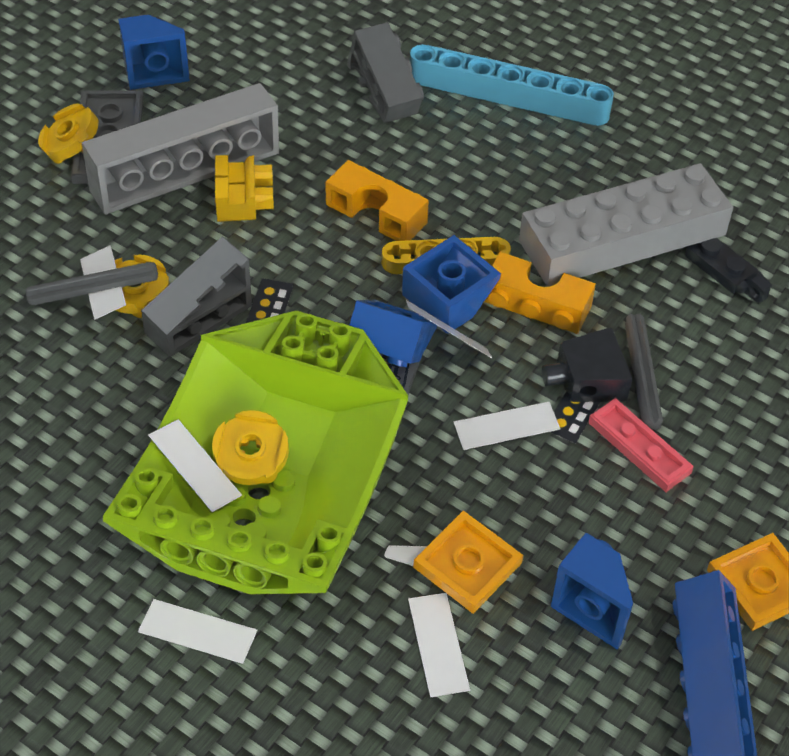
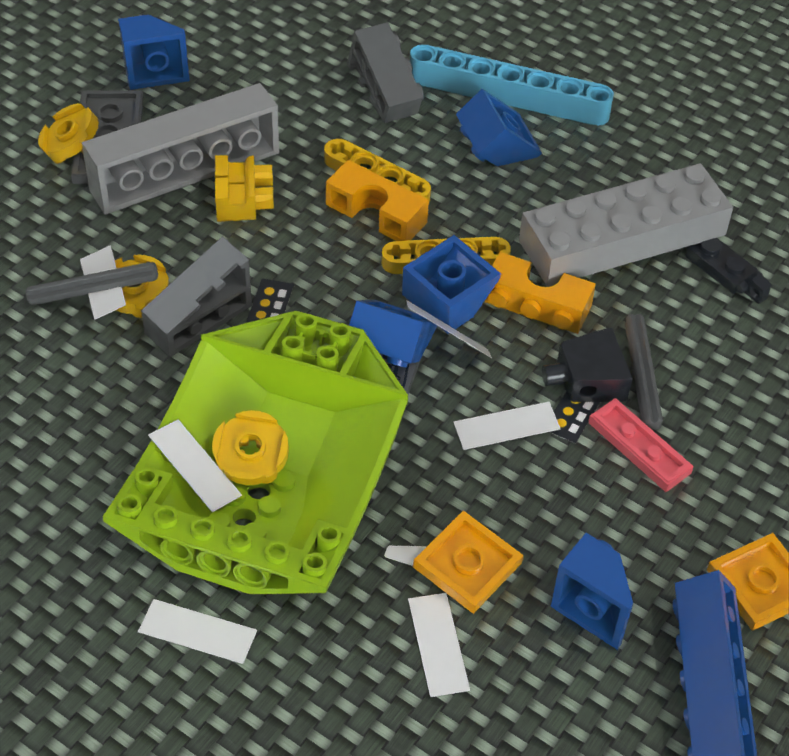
none -> yellow beam [324,139,431,202]
none -> blue slope [456,89,542,166]

